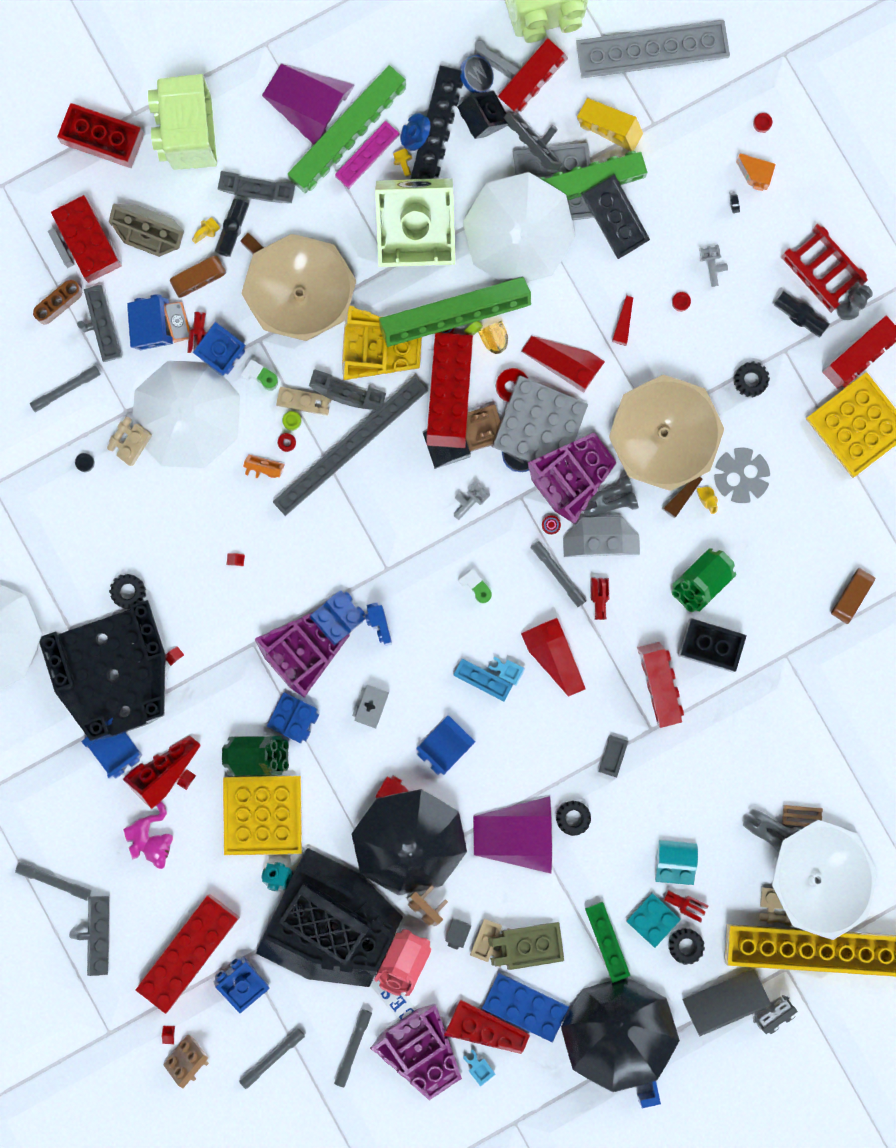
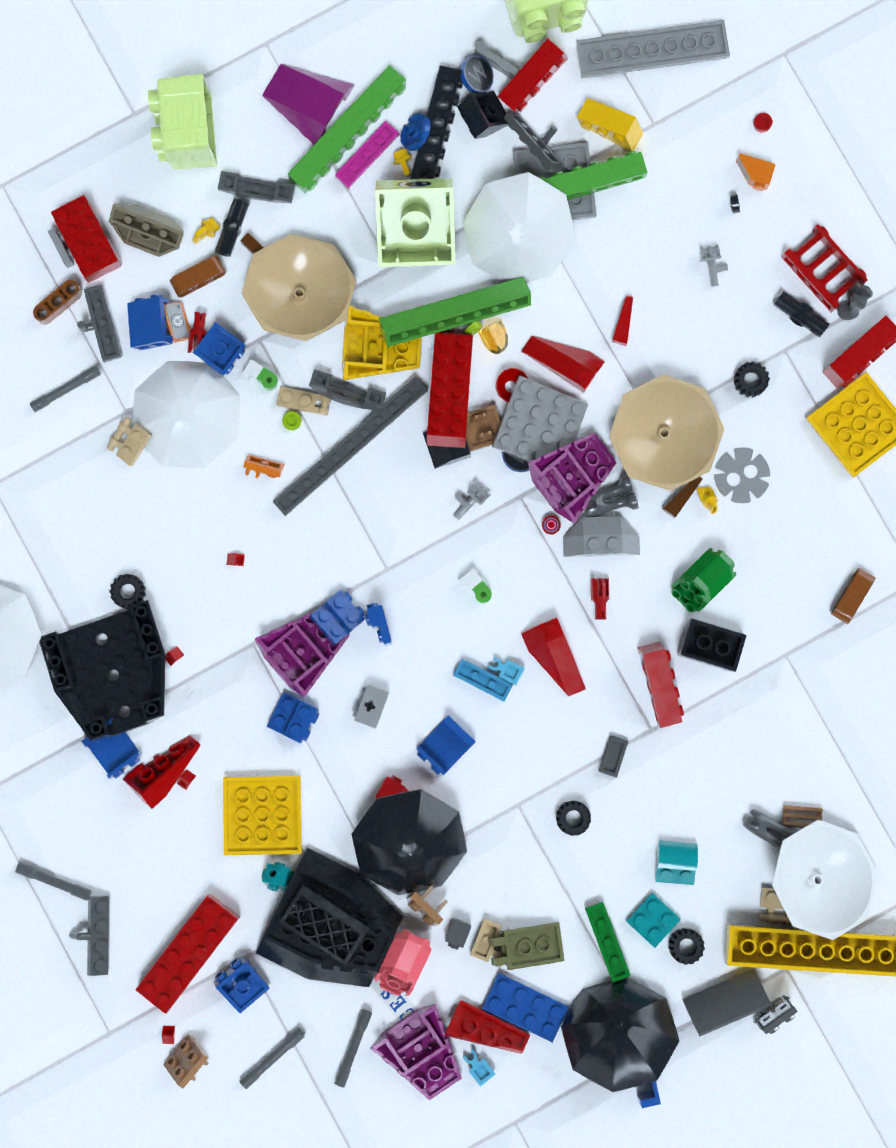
red brick [57,102,144,169] -> none
black tile [75,453,95,473] -> none
dark pink animal [123,802,173,869] -> none
dark green brick [222,736,289,776] -> none
red plate [277,433,296,452] -> none
magenta wedge [473,796,552,874] -> none
dark grey piece [531,541,587,608] -> none
black tile [581,174,650,259] -> none
red arm [664,890,709,923] -> none
red tile [672,292,691,312] -> none

